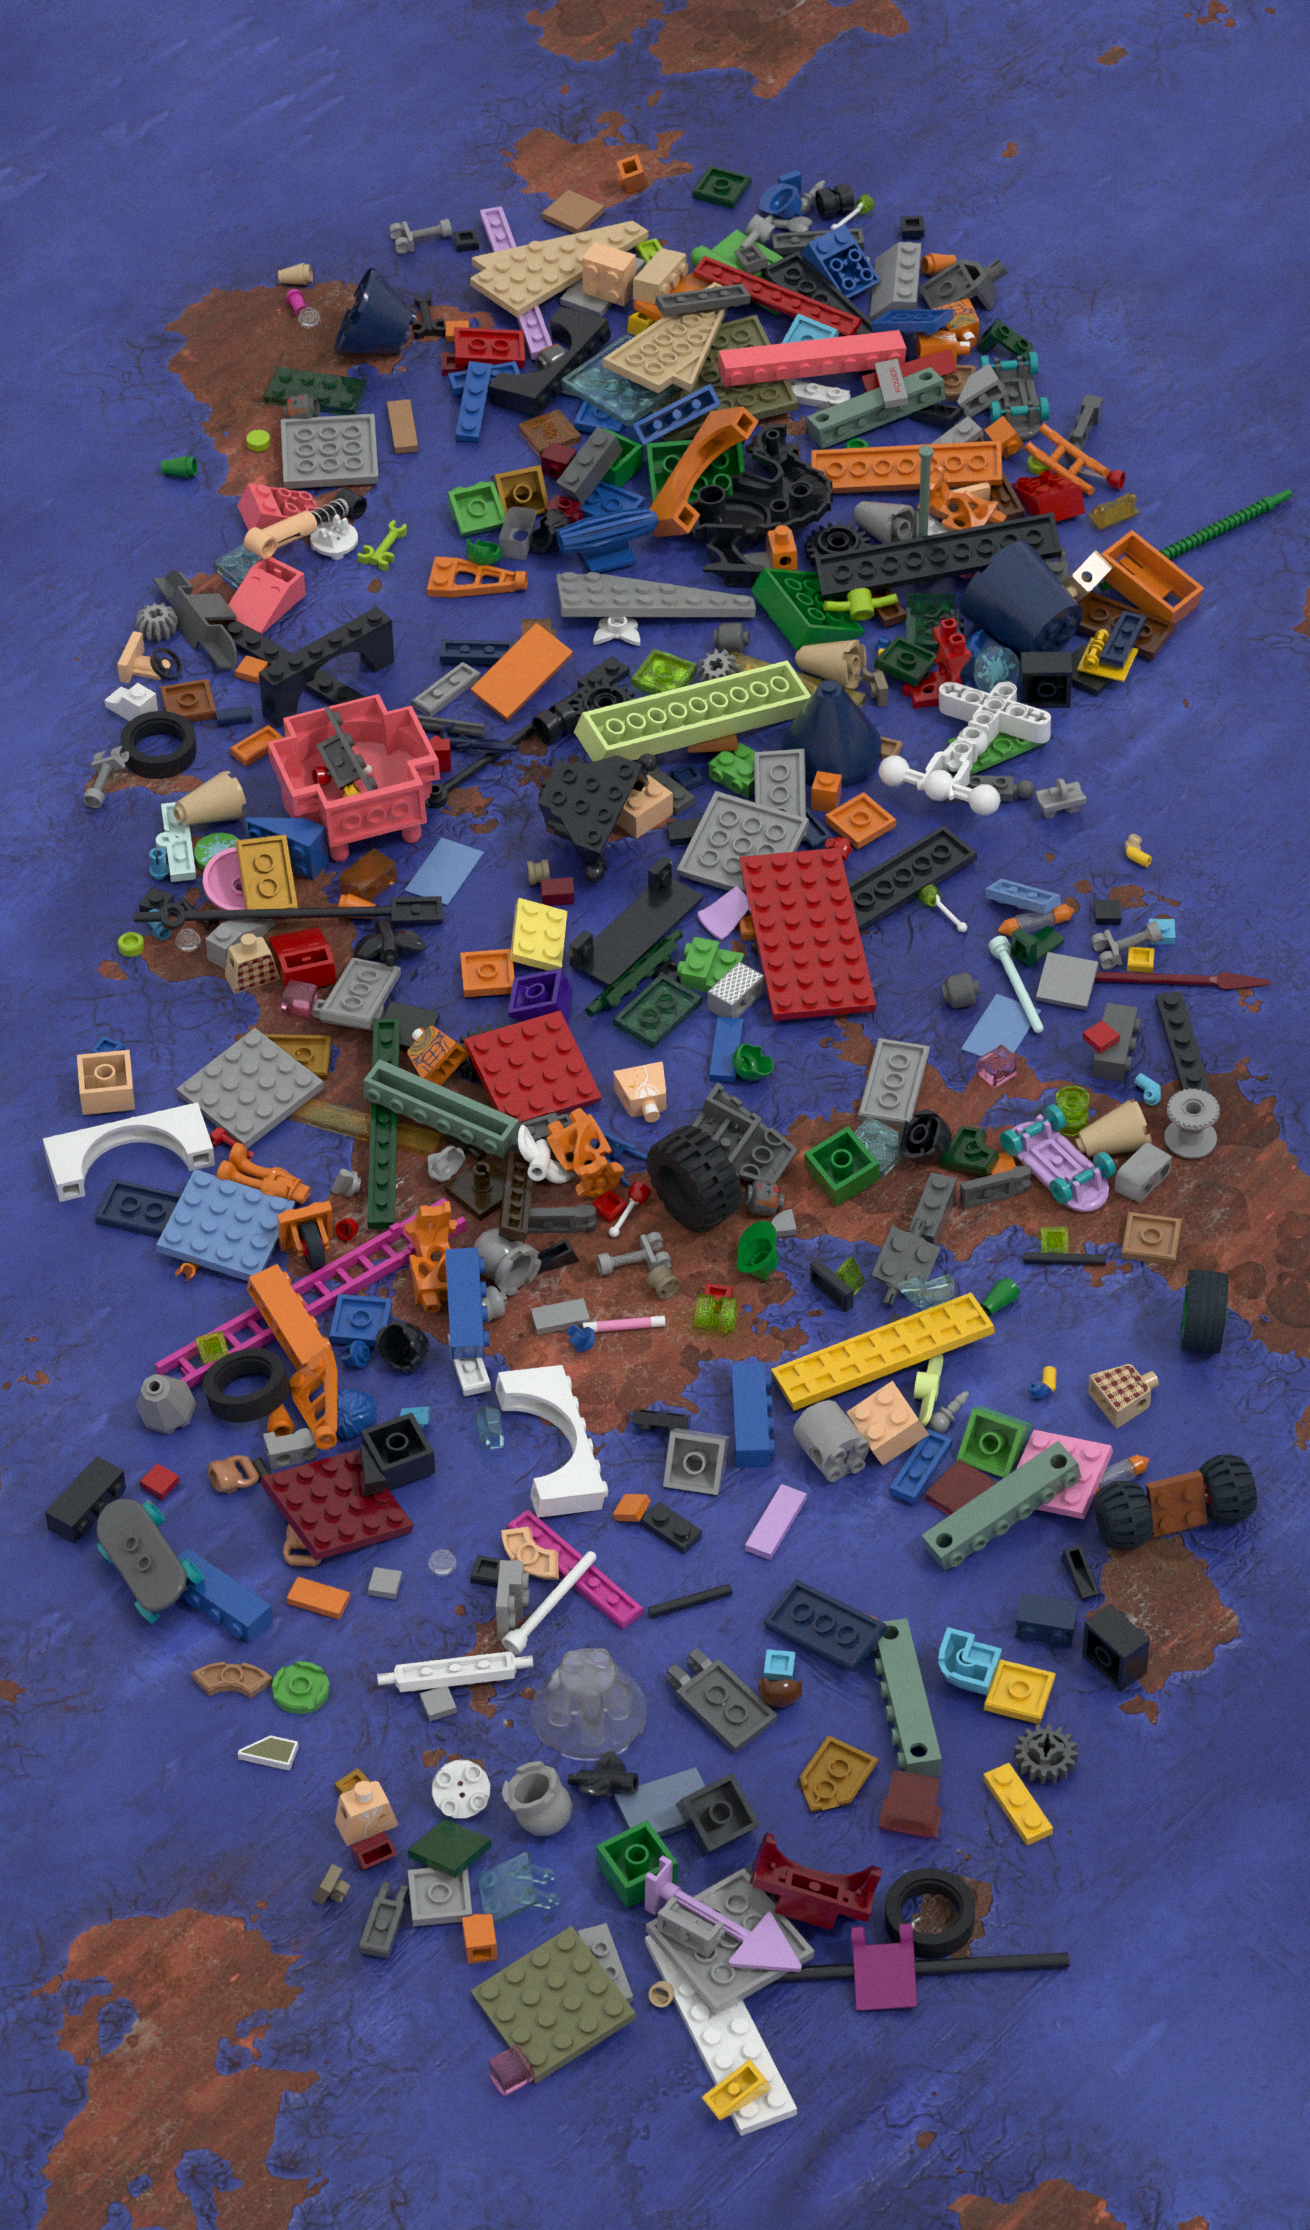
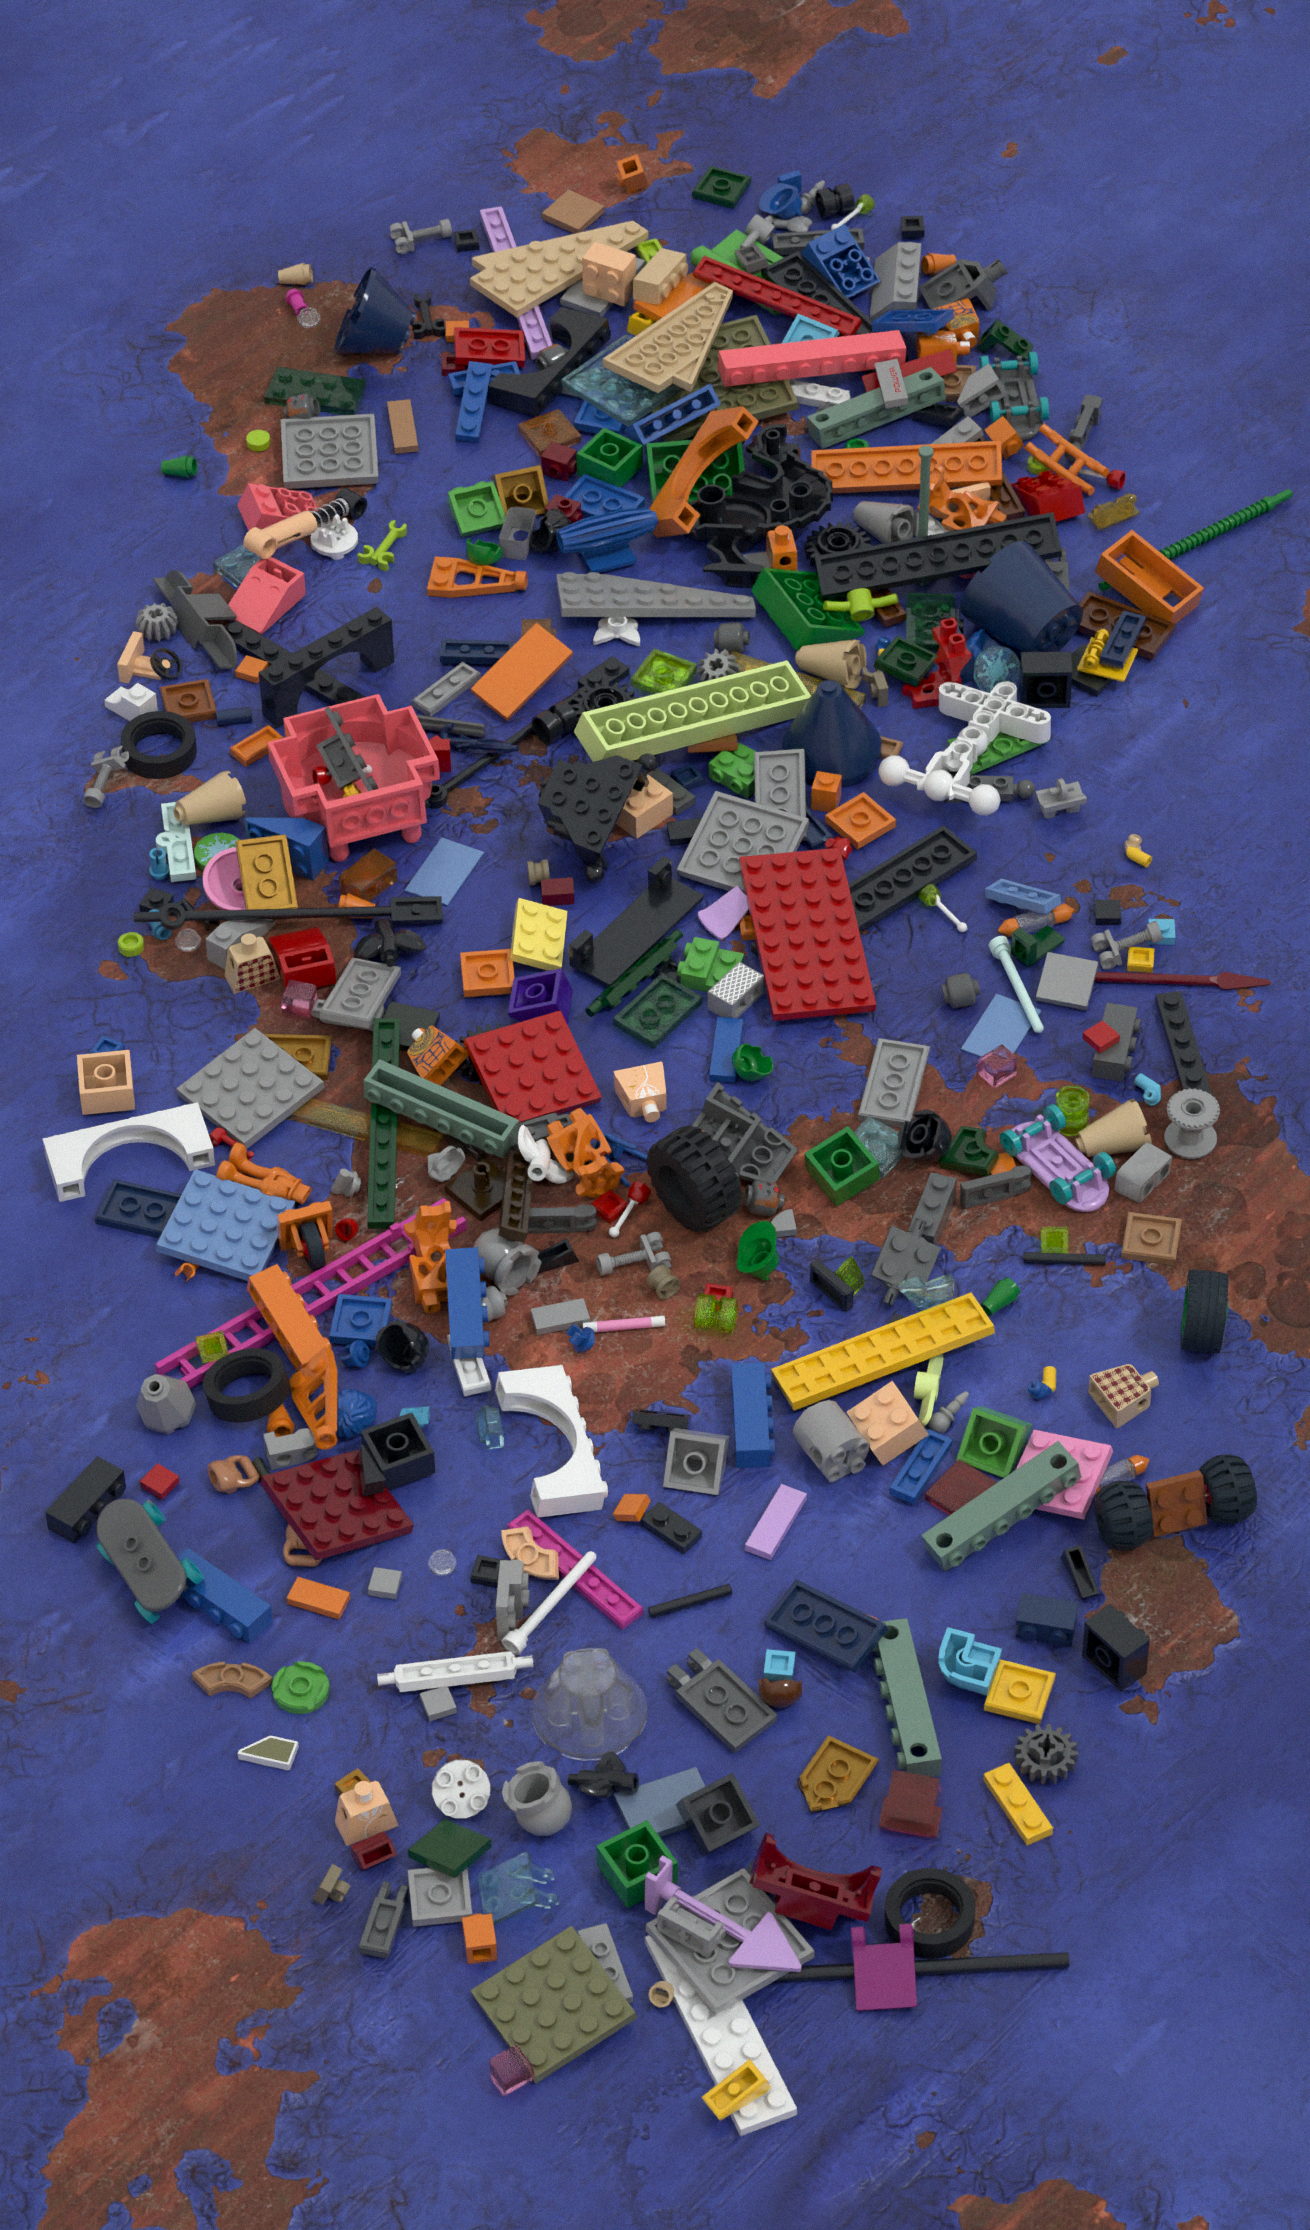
dark grey brick [556,427,623,506] -> none
dark grey plate [655,284,750,316] -> none
torso [1062,550,1113,602] -> none

